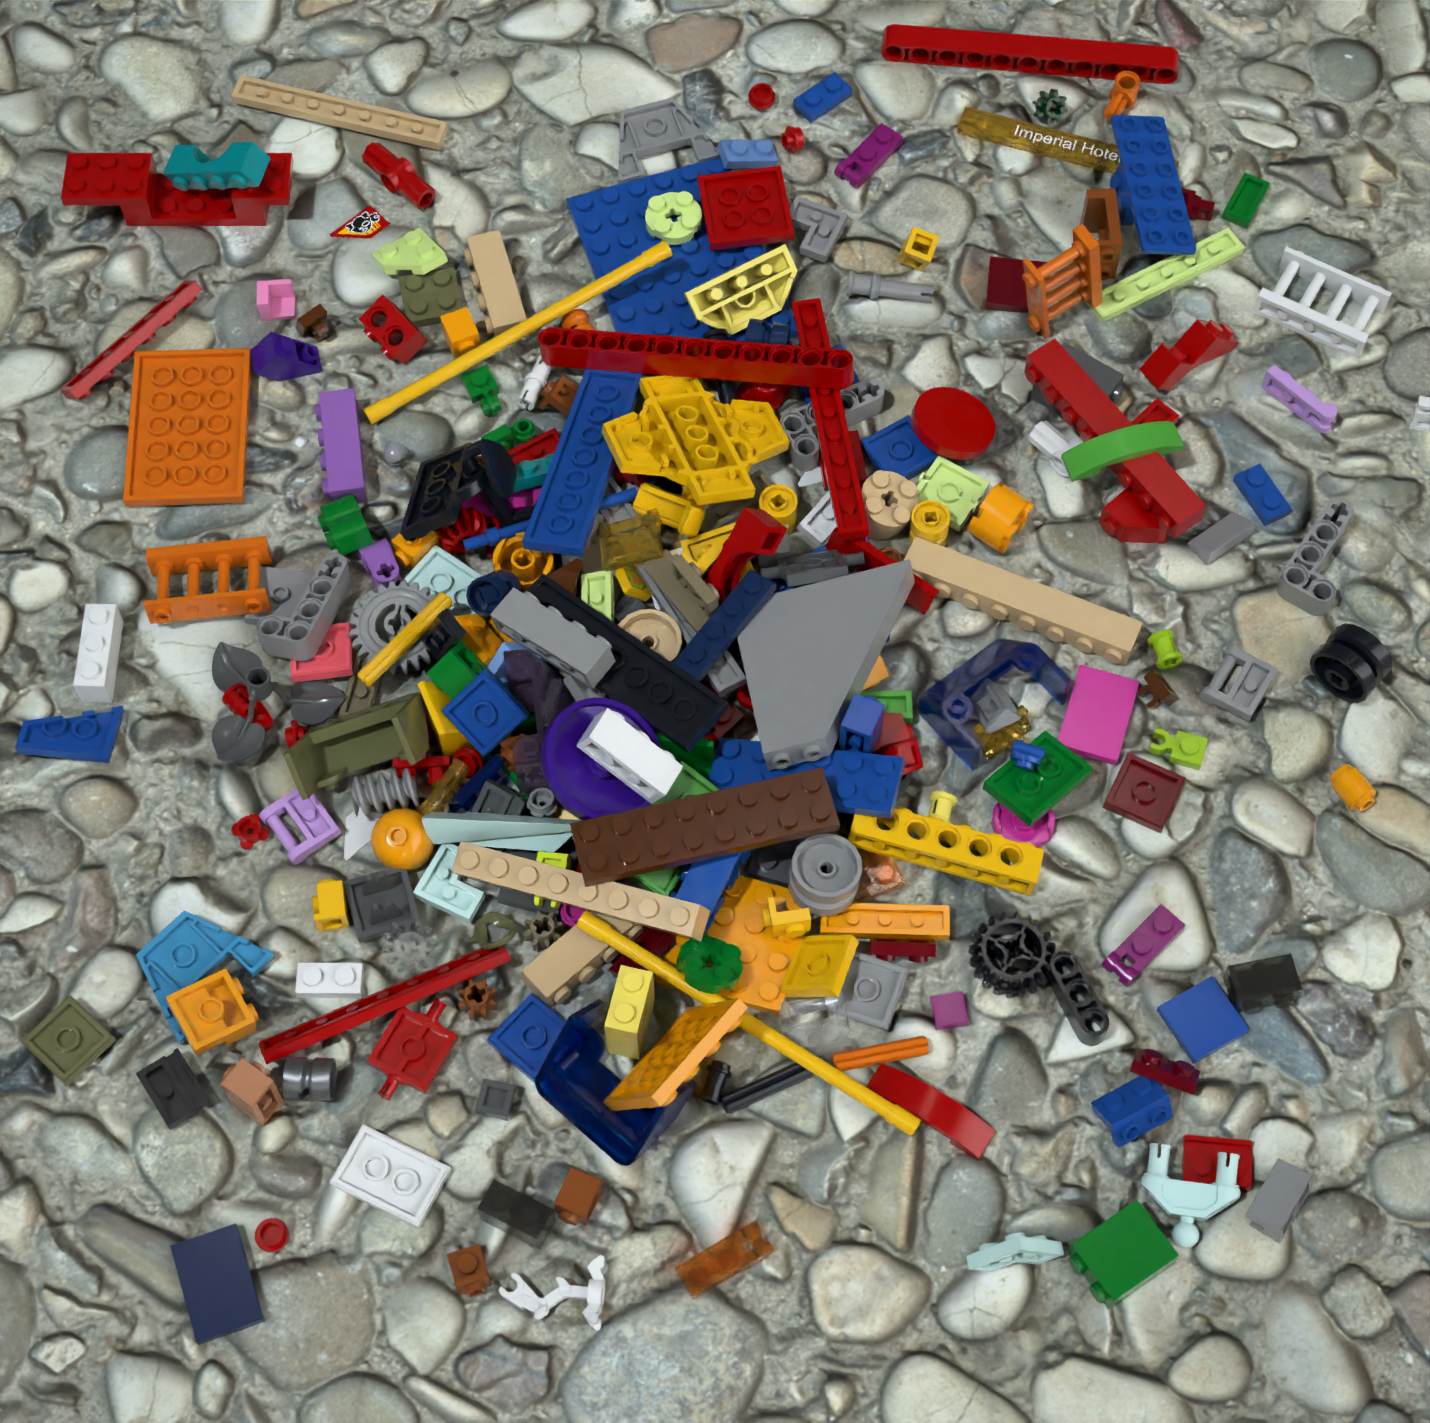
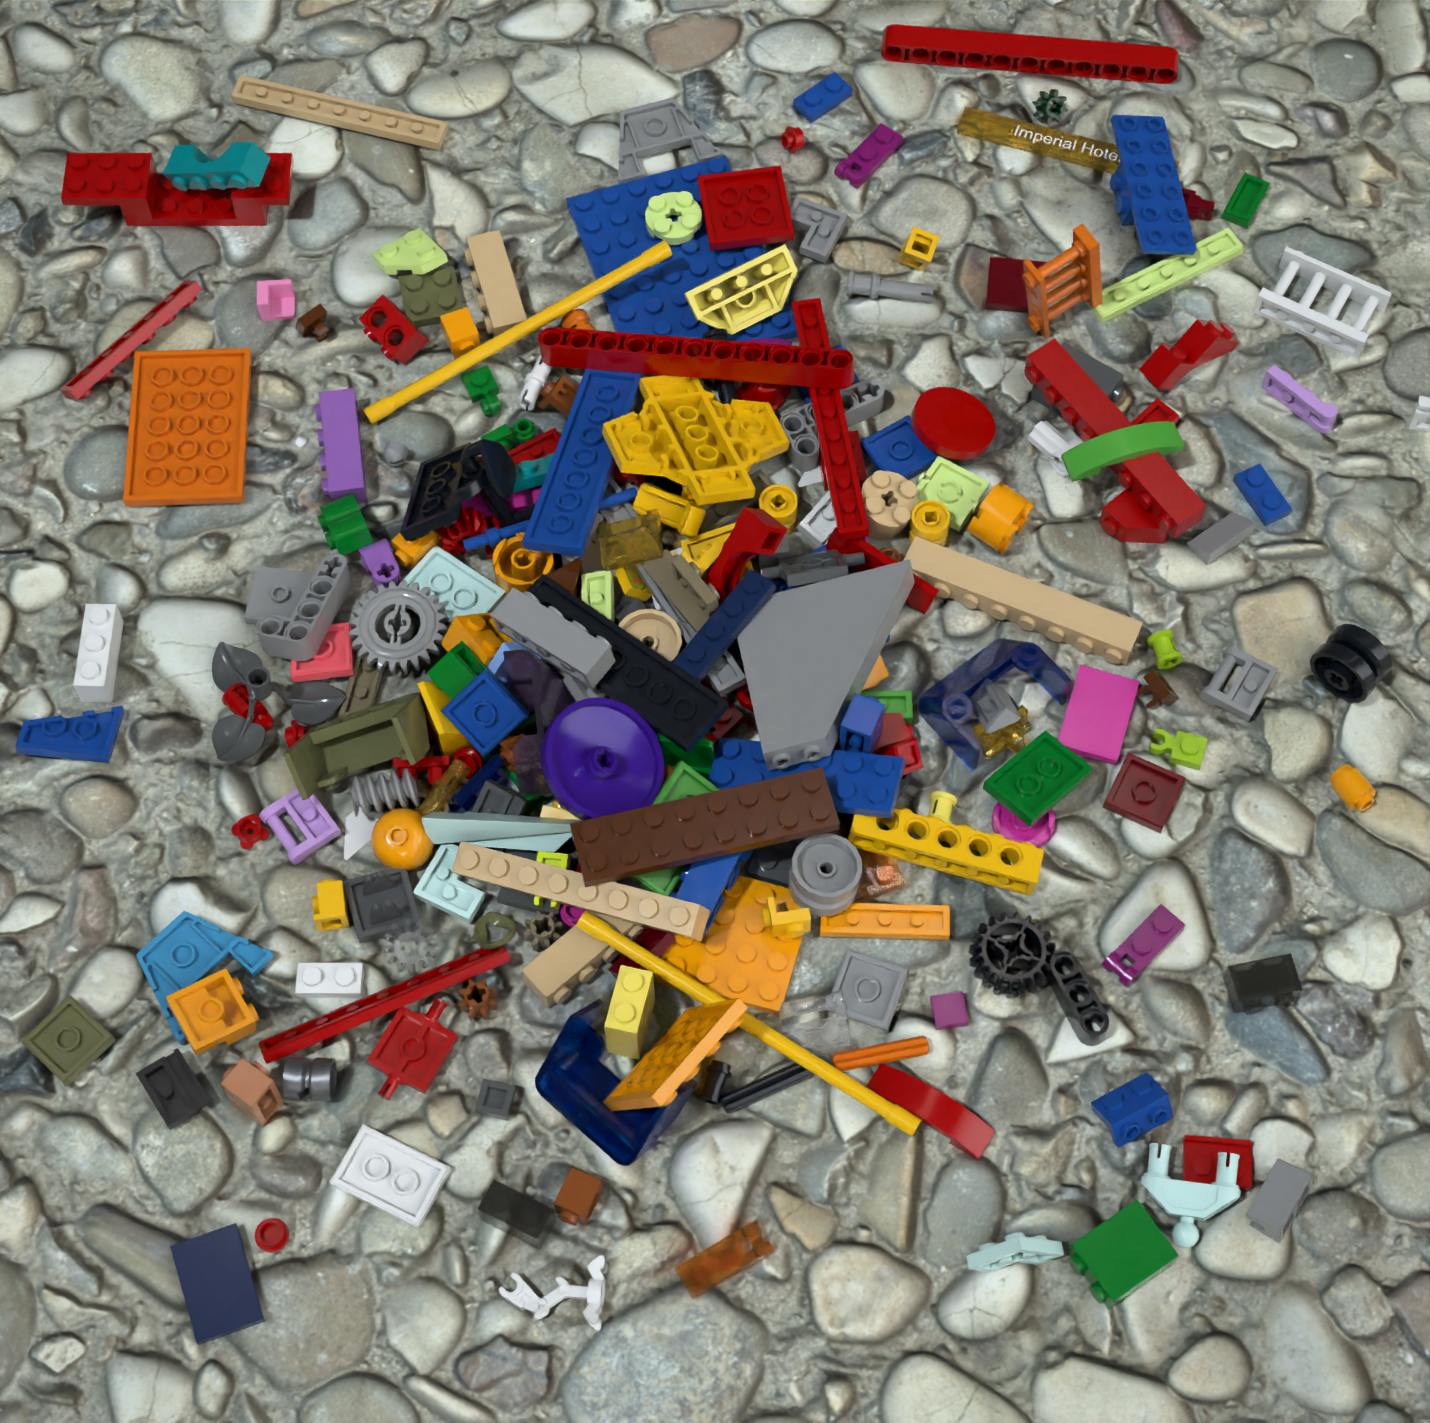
orange fence [143,536,272,624] -> none
dark purple slope [250,332,322,381] -> none
sticker [329,205,390,239] -> none
yellow axle [357,592,453,686] -> none
red piece [362,142,436,209] -> none
black tile [420,608,466,661] -> none
dark orange bracket [446,1244,492,1297] -> none
dark blue wheel [466,569,522,617] -> none
blue tile [487,993,580,1084] -> none
light grey plate [527,788,558,818] -> none
white brick [576,708,683,804] -> none
green plate [676,934,743,994] -> none
medium blue plate [717,139,779,169] -> none
dark blue wheel [745,318,791,345] -> none
red plate [748,83,775,110] -> none
yellow plate [780,934,859,997] -> none
dark red plate [869,938,936,962] -> none
blue plate [1009,740,1045,771] -> none
dark orange panel [1080,188,1123,280] -> none
orange axle [1103,71,1140,123] -> none
dark red plate [1130,1048,1200,1095] -> none
blue tile [1157,976,1250,1064] -> none
light grey beam [1277,498,1354,616] -> none

